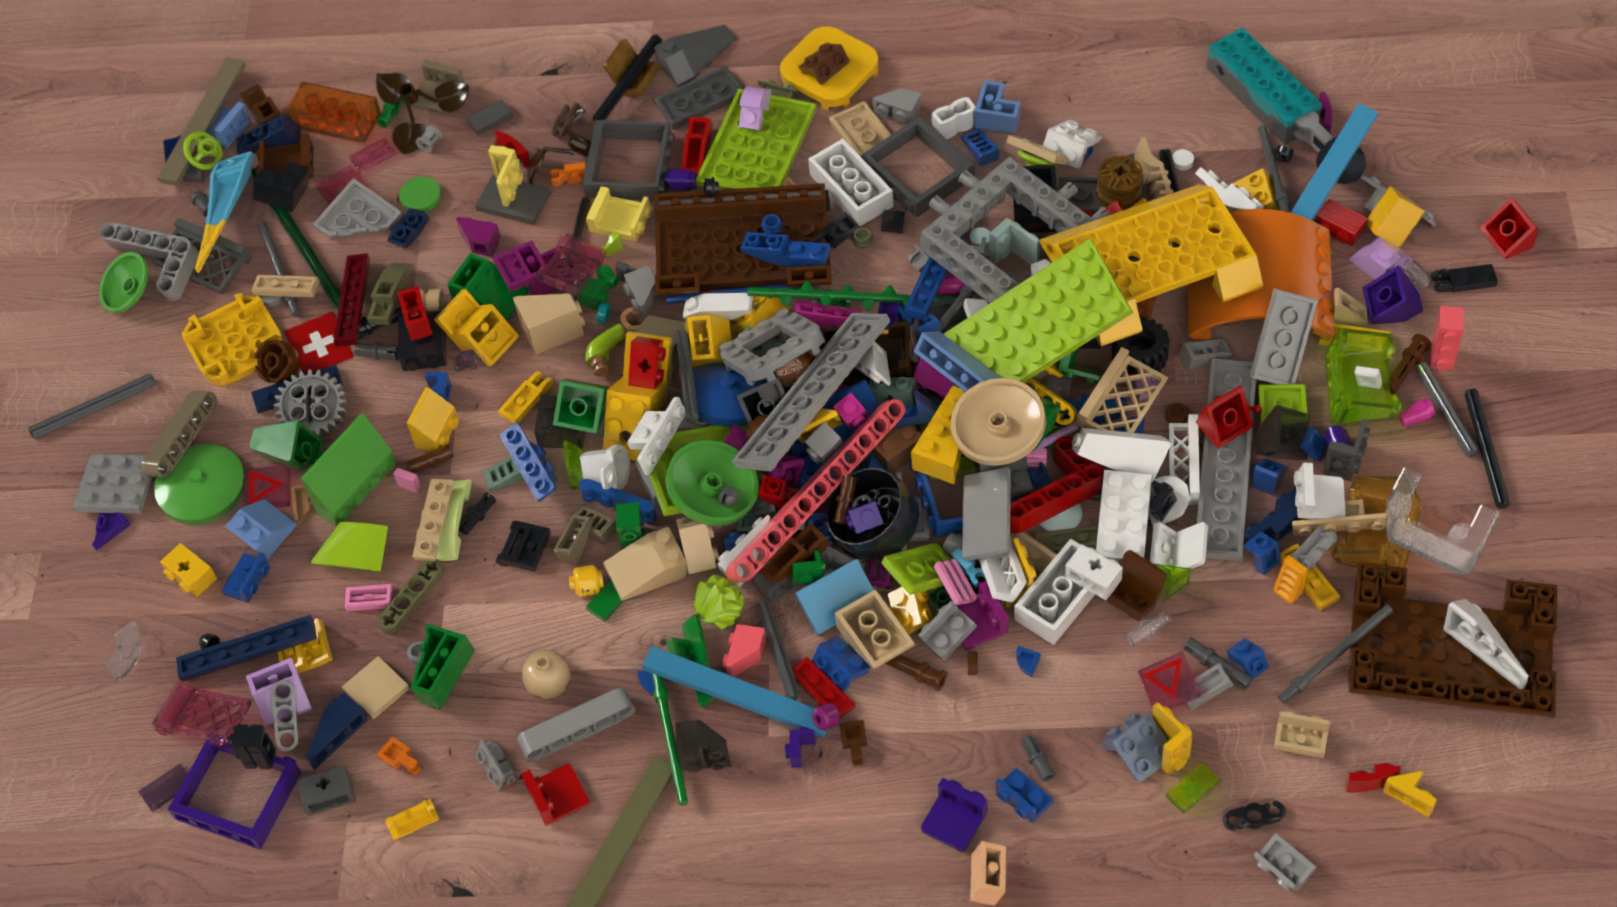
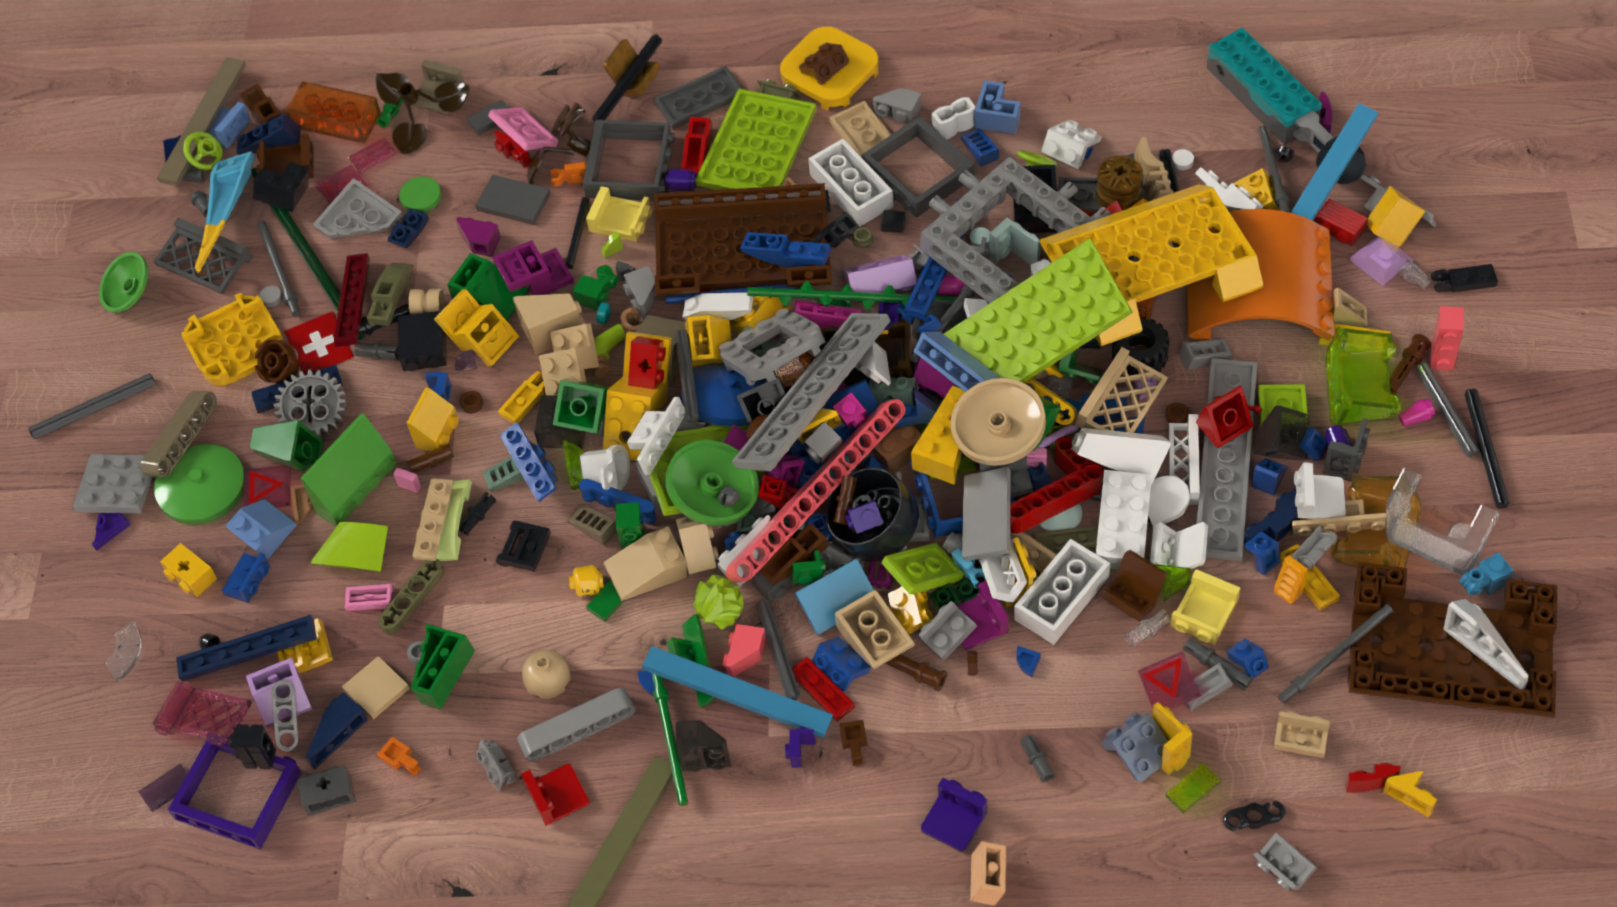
light grey beam [99,222,199,301] -> none
tan tile [251,275,320,298] -> none
yellow hinge [385,799,440,841] -> none
red brick [397,286,433,341] -> none
light grey bush [416,125,442,153] -> none
light yellow bracket [488,145,523,207] -> none
clear pink piece [536,234,607,297] -> none
dark tan slope [553,514,593,564] -> none
dark grey wedge [654,25,736,87] -> none
black plate [703,177,719,198] -> none
lavender brick [739,86,771,130] -> none
blue plate [761,214,783,234] -> none
magenta piece [812,703,839,730] -> none
bright pink tile [934,559,977,605] -> none
blue bracket [996,767,1053,823] -> none
tan tile [1006,135,1069,165] -> none
white brick [1065,544,1123,600] -> none
black bracket [1149,480,1177,522] -> none
light grey tile [1249,289,1318,385] -> none
white tile [1354,366,1382,389] -> none
dark purple slope [1362,266,1423,325] -> none
red slope [1480,197,1539,259] -> none
none -> reddish brown tile [460,391,483,414]
none -> bright pink tile [488,107,559,151]
none -> tan bracket [539,323,599,400]
none -> lavender slope [843,254,917,293]
none -> light yellow panel [1170,569,1240,645]
none -> dark azure brick [1459,552,1513,596]

